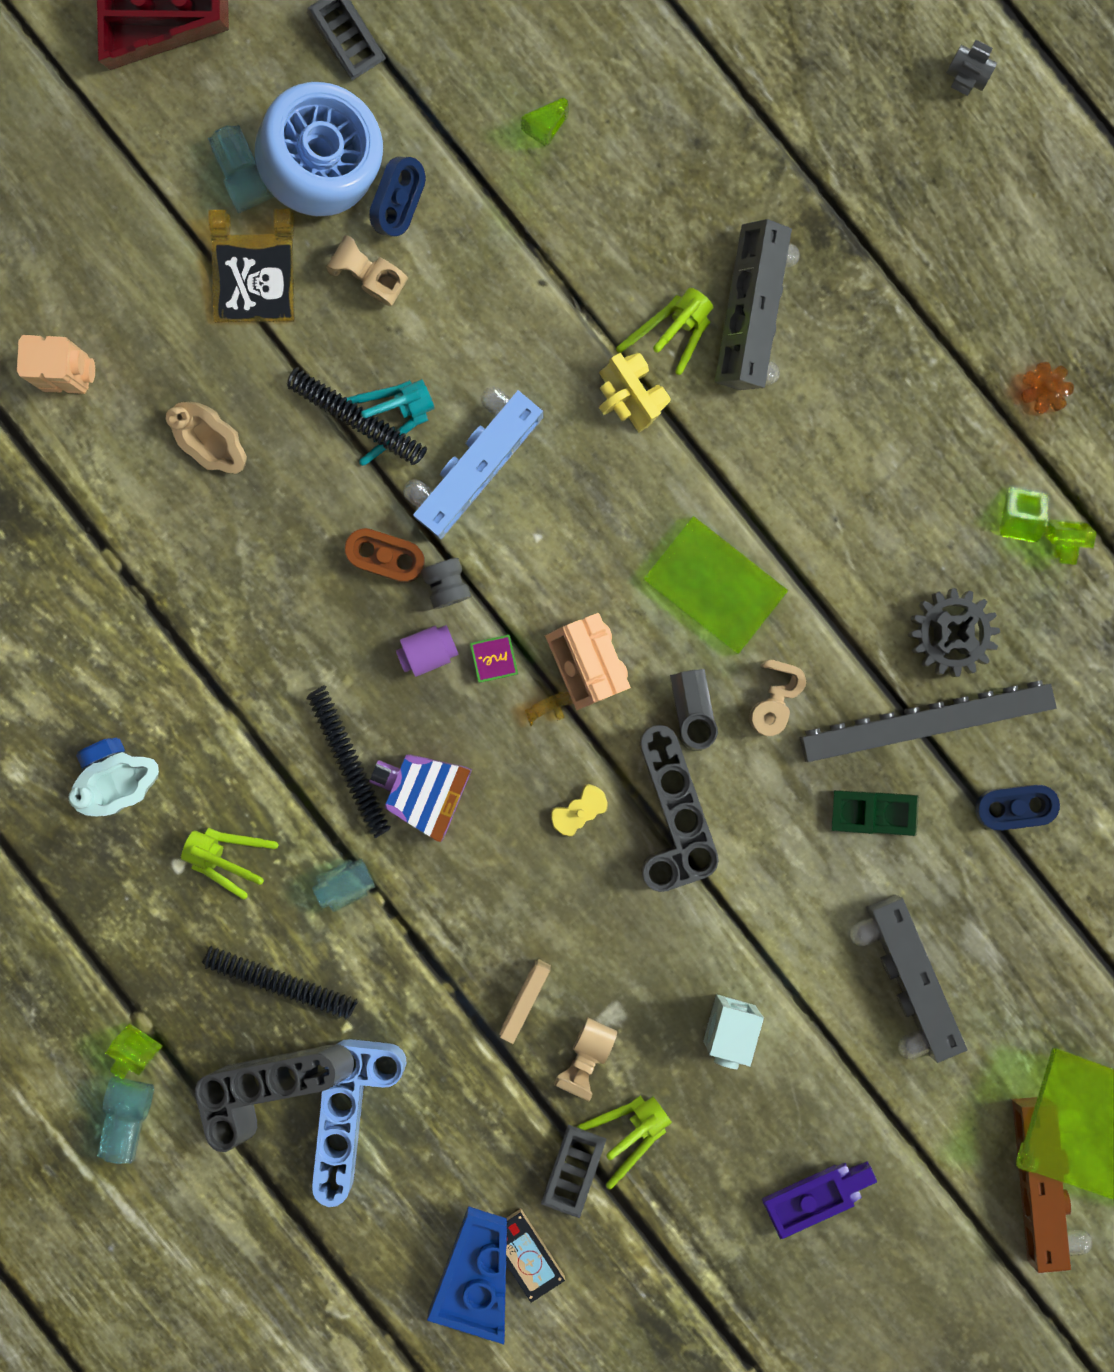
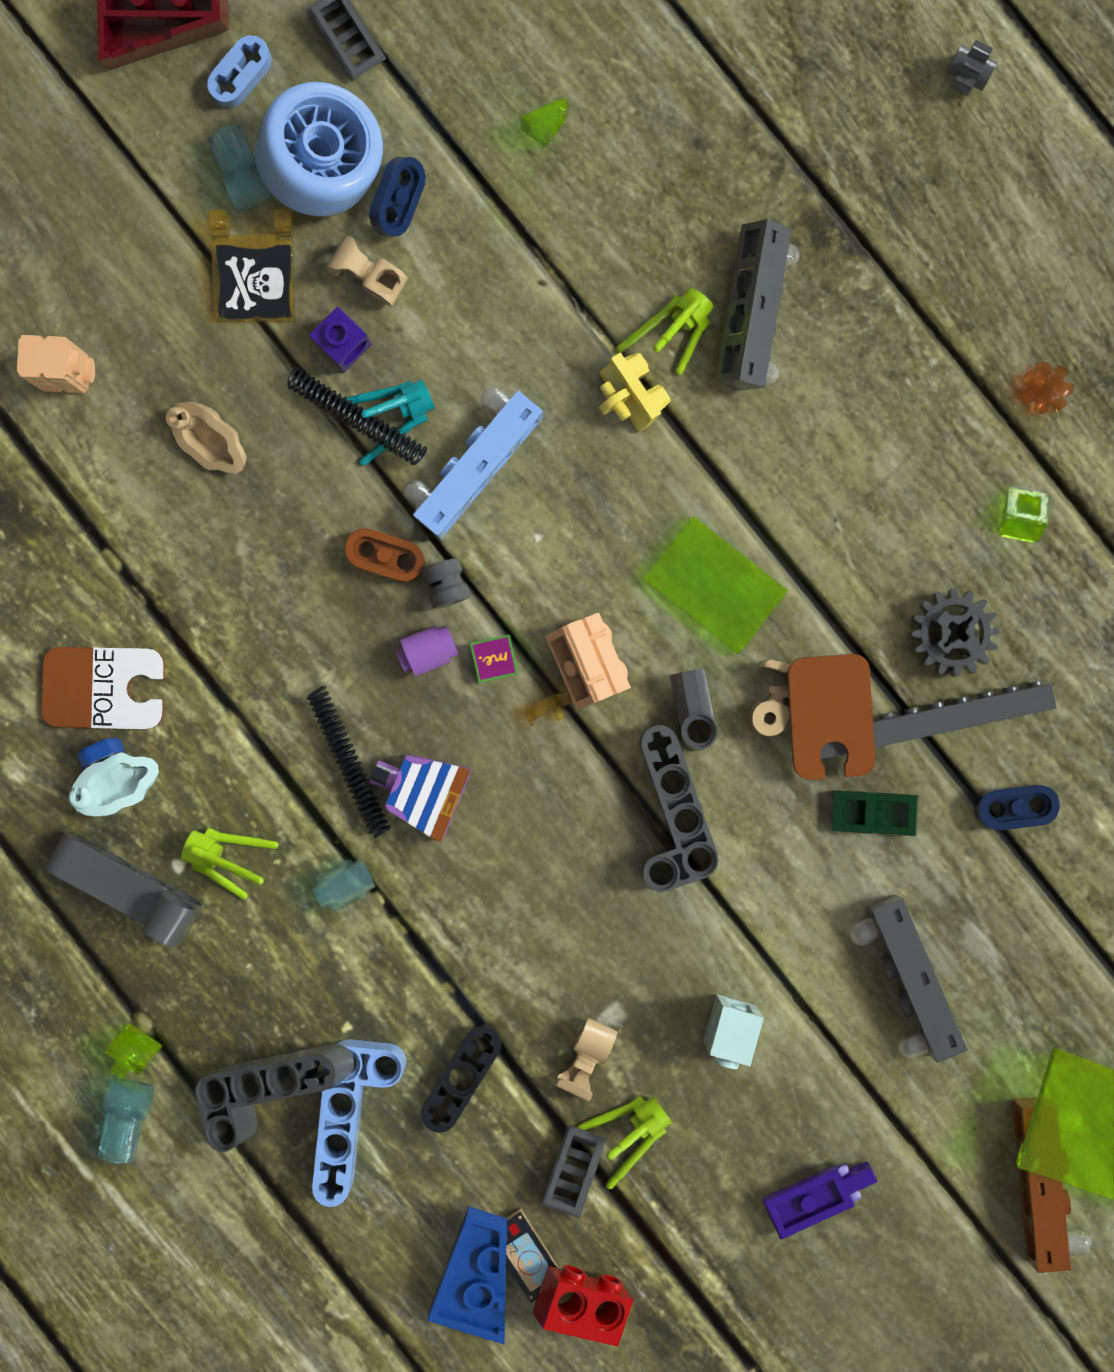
black piece [202,945,358,1020] -> none
tan tile [500,959,551,1044] -> none
light yellow piece [551,784,608,837] -> none
clear neon green tile [1044,519,1096,565] -> none
none -> piece [41,647,165,729]
none -> dark grey beam [45,831,203,947]
none -> light blue beam [207,35,272,109]
none -> dark purple brick [309,306,372,373]
none -> black beam [421,1023,502,1133]
none -> red brick [532,1265,634,1347]
none -> dark orange piece [787,654,875,780]

